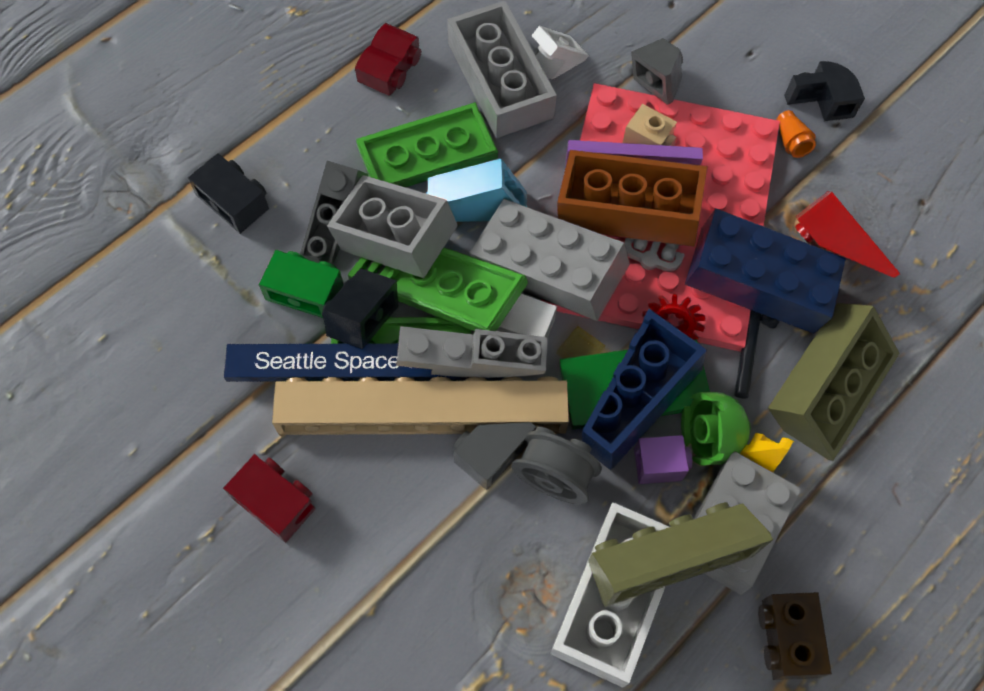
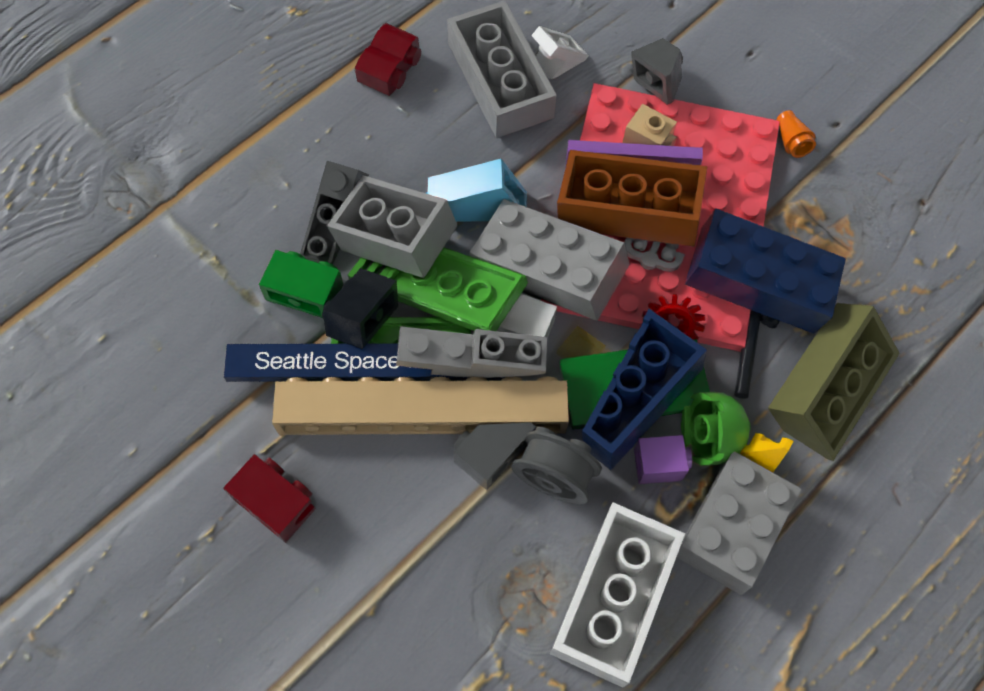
black brick [188,153,269,234] -> none
bright green tile [356,102,498,187] -> none
olive slope [588,502,773,607] -> none
dark brown brick [758,592,832,680] -> none
black brick [784,61,865,122] -> none
red slope [795,191,900,278] -> none

